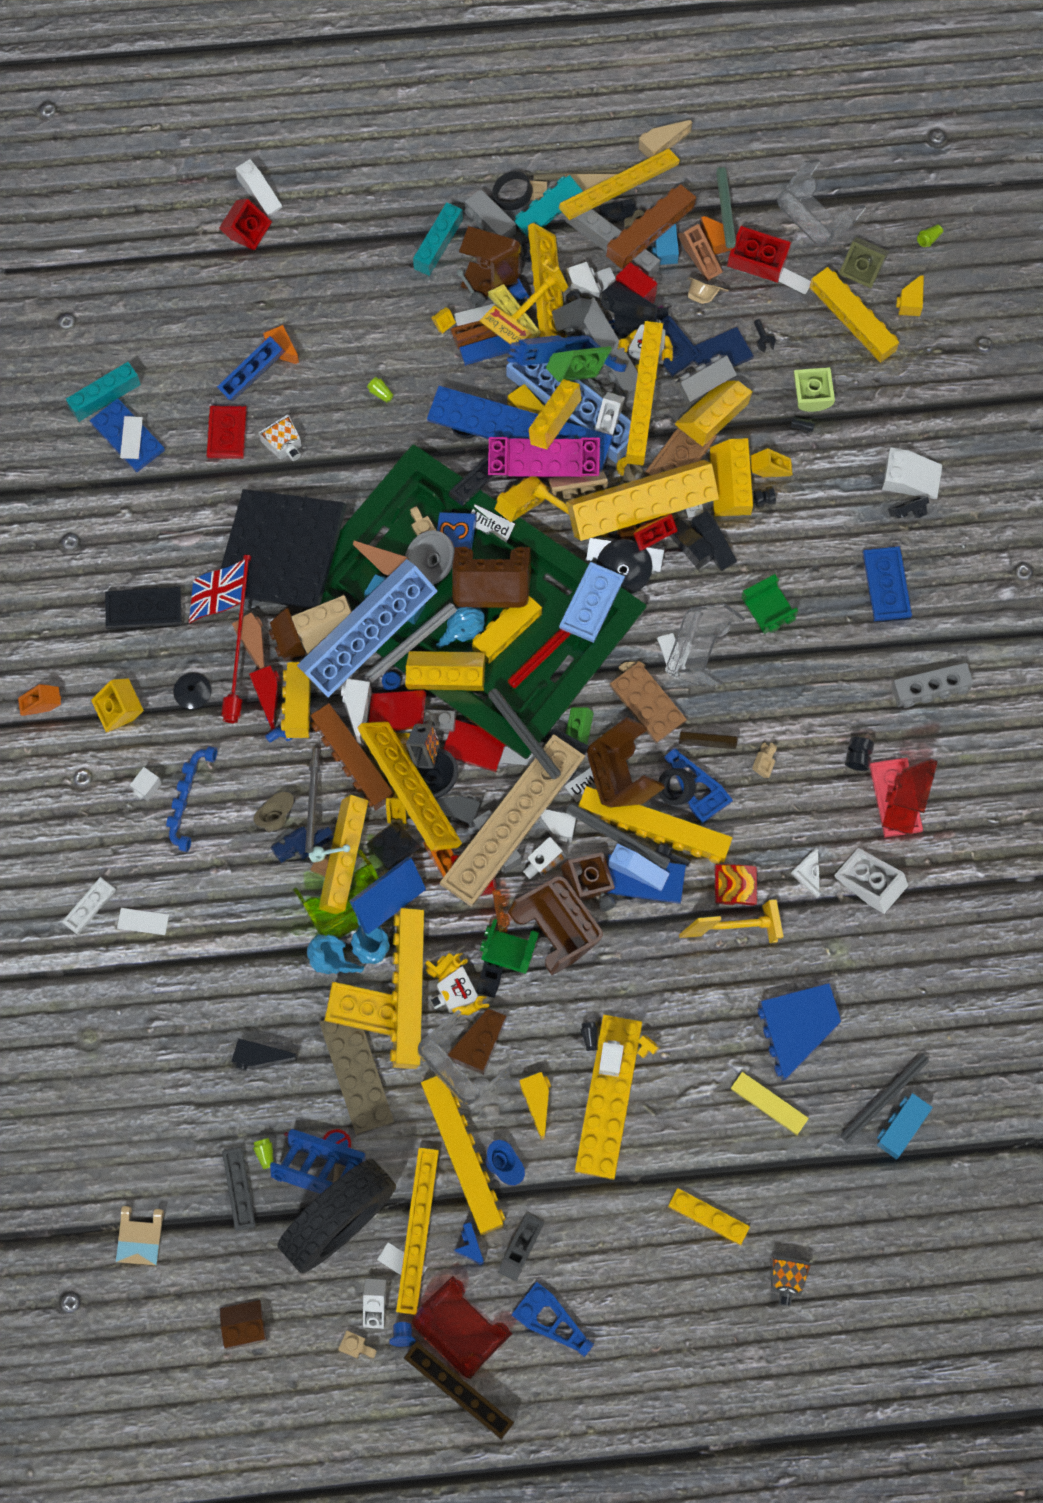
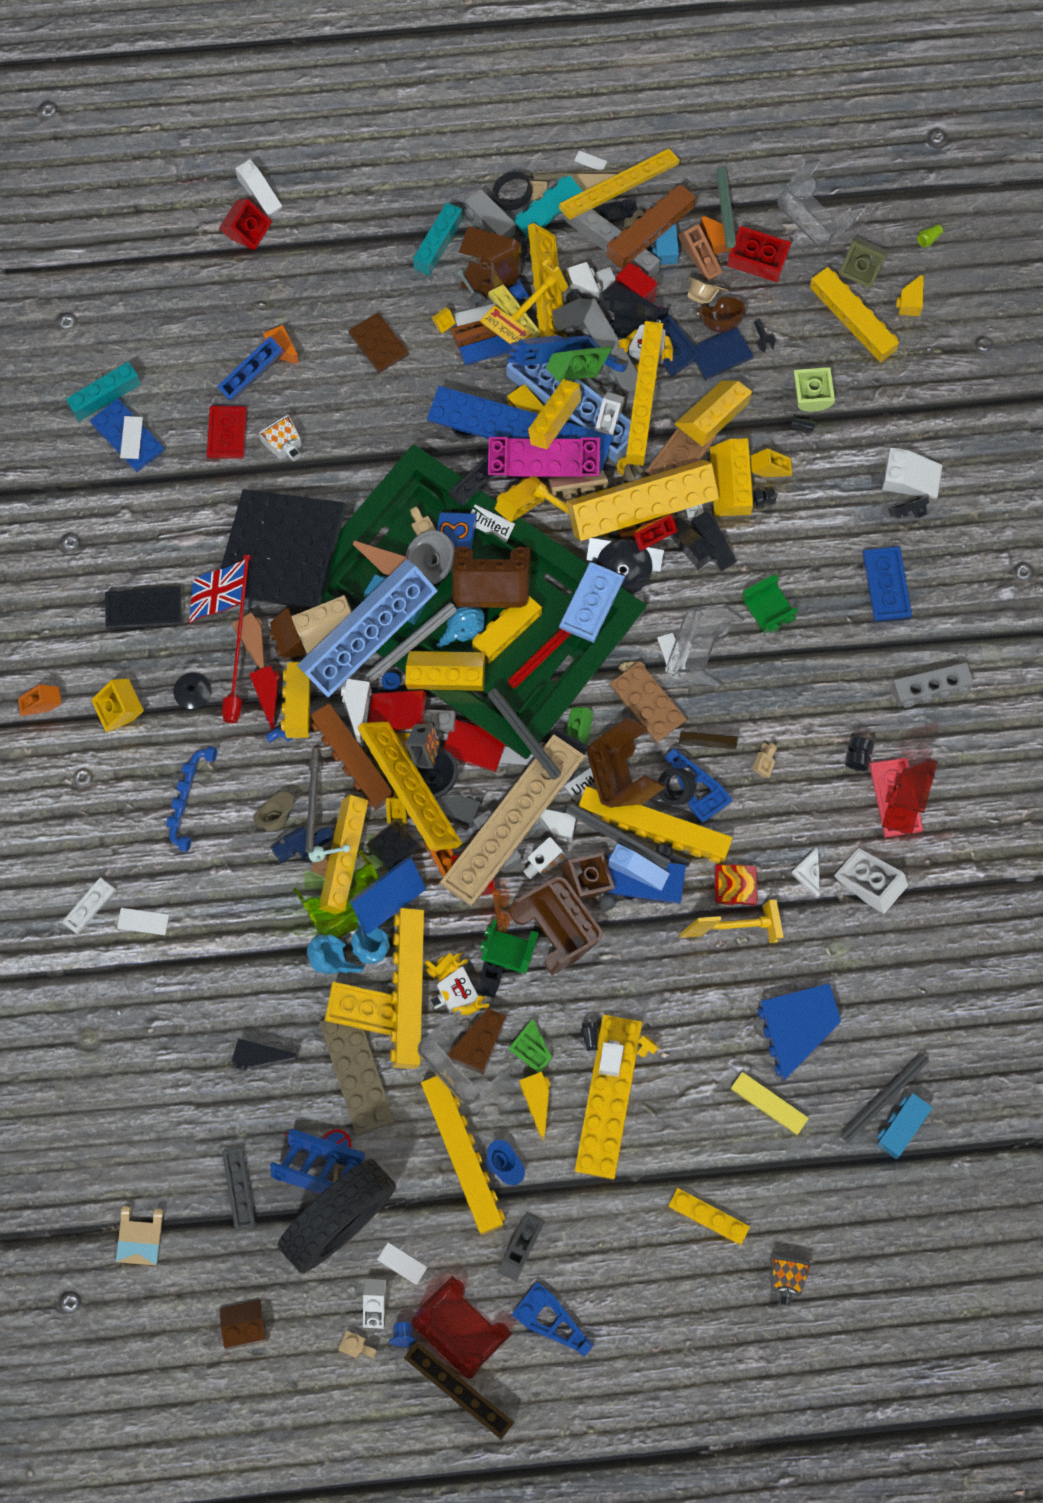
white brick [130,767,162,801] -> none
lime cone [253,1138,274,1169] -> none
lime cone [367,377,394,403] -> none
yellow plate [396,1148,439,1315] -> none
blue slope [454,1222,484,1265] -> none
tan slope [638,120,692,158] -> none
light grey brick [676,354,737,402] -> none
white sticker [779,268,811,294] -> none
none -> reddish brown plate [348,312,409,374]
none -> bright green wing [508,1019,552,1073]
none -> white sticker [574,151,607,170]
none -> reddish brown cylinder [699,297,745,333]

